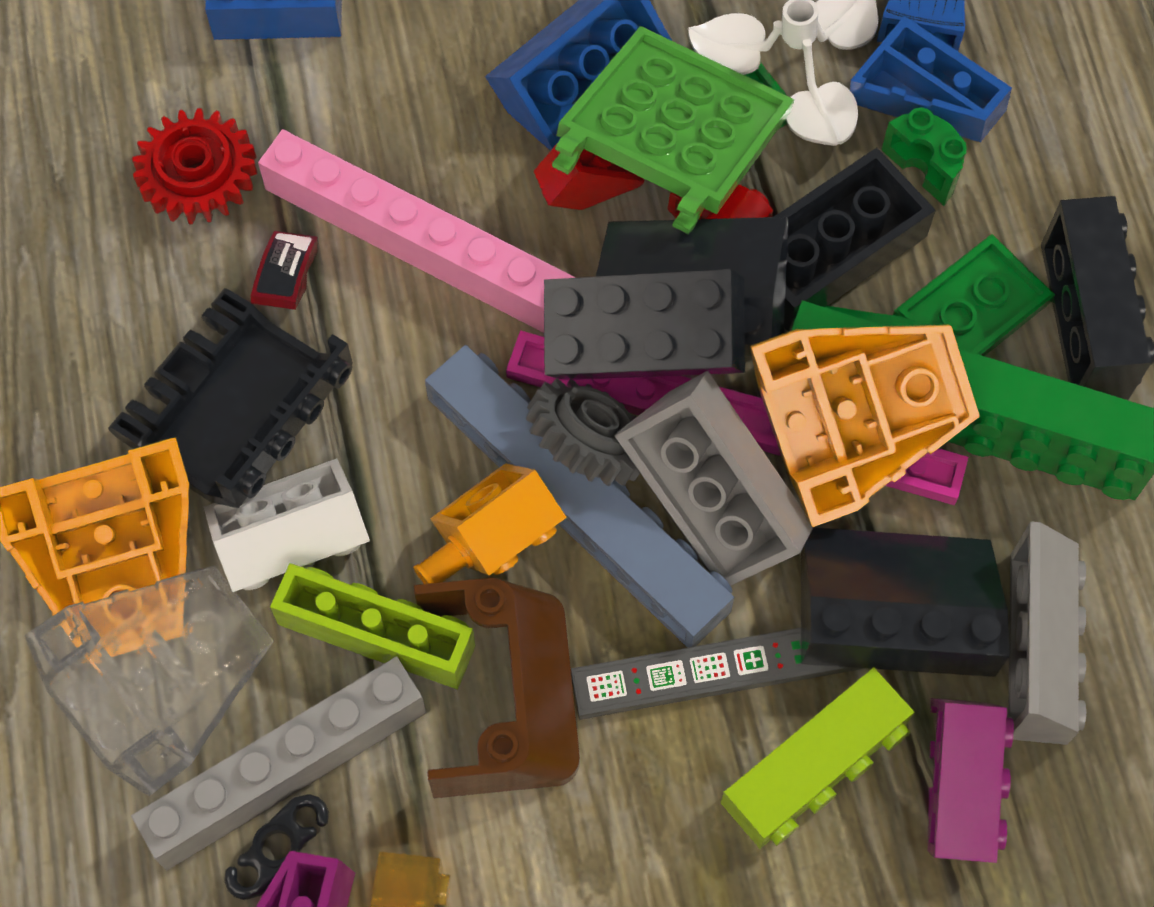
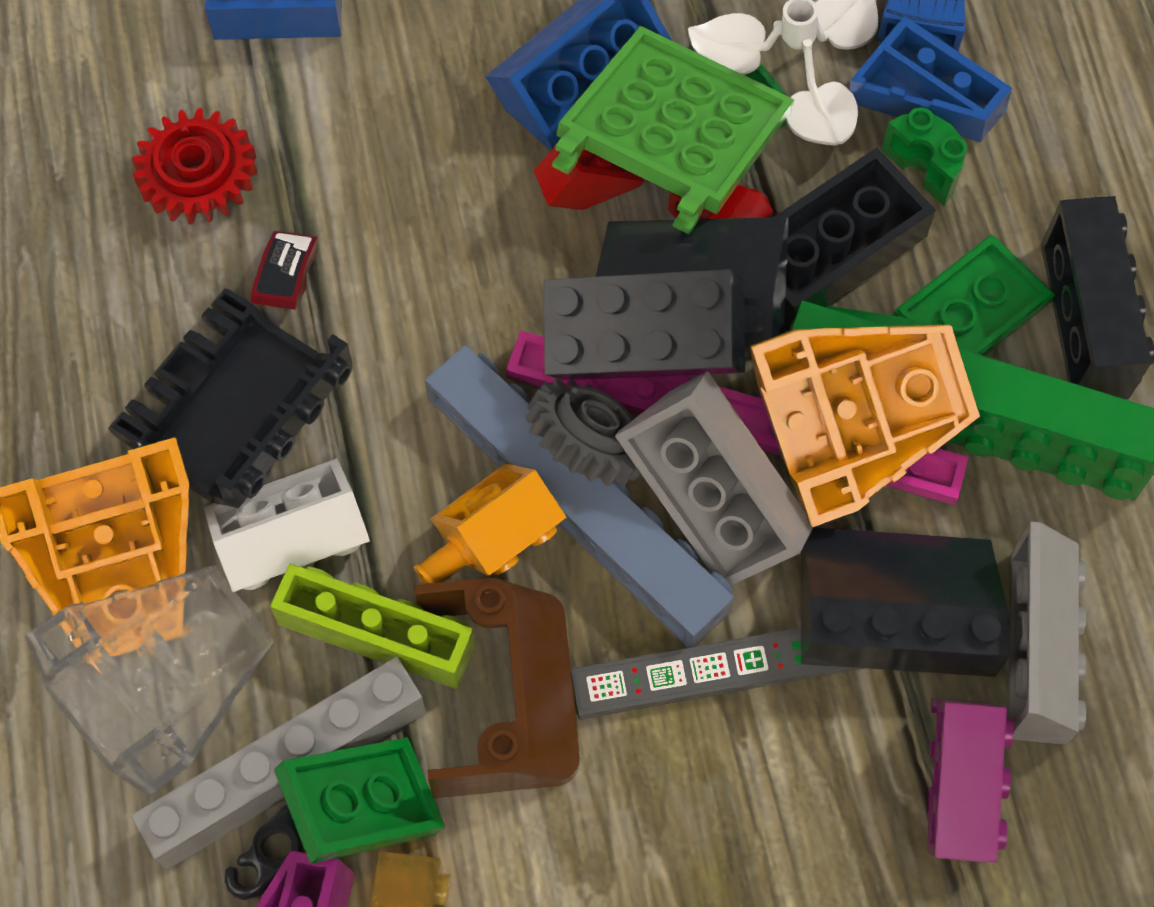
bright pink brick [258,129,576,333] -> none
lime brick [721,667,914,849] -> none
none -> green plate [274,737,446,864]

